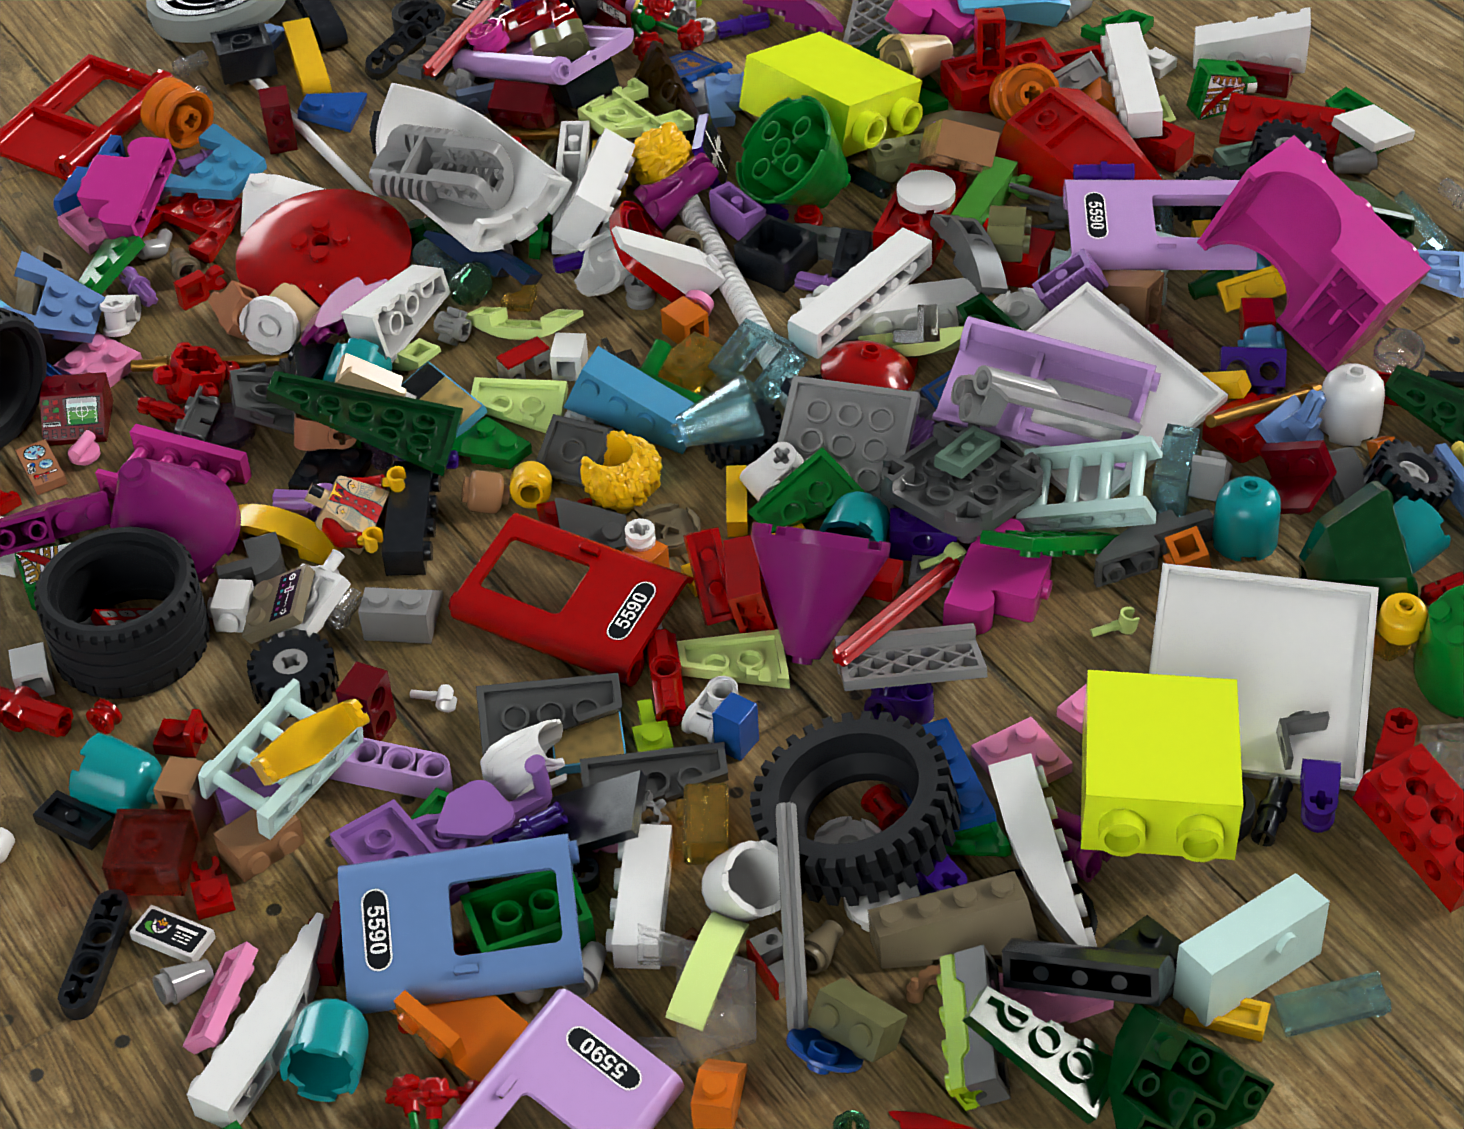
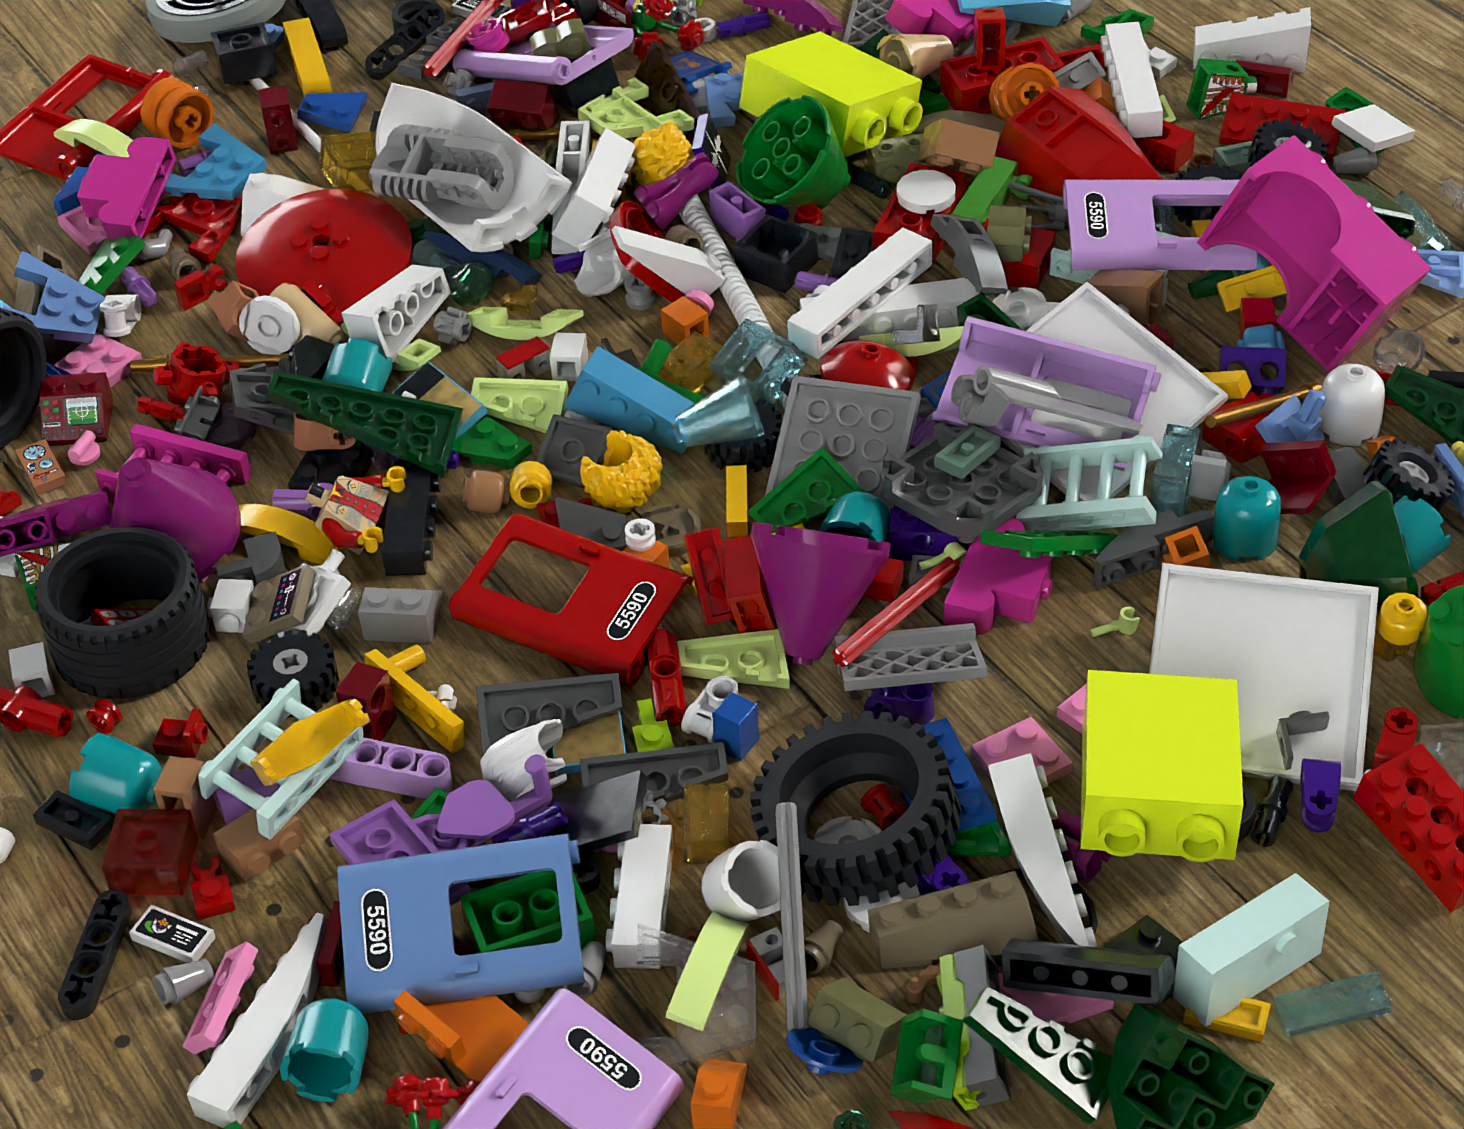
slope [300,276,388,346] -> none
panel [334,353,407,397] -> none
white piece [739,441,804,502] -> none
medium lavender brick [1032,248,1109,311] -> none
dark purple pin [1073,161,1135,180] -> none
none -> yellowish green slope [54,119,133,157]
none -> clear yellow container [319,131,377,192]
none -> yellow piece [364,644,464,754]
none -> green window [890,1008,964,1104]

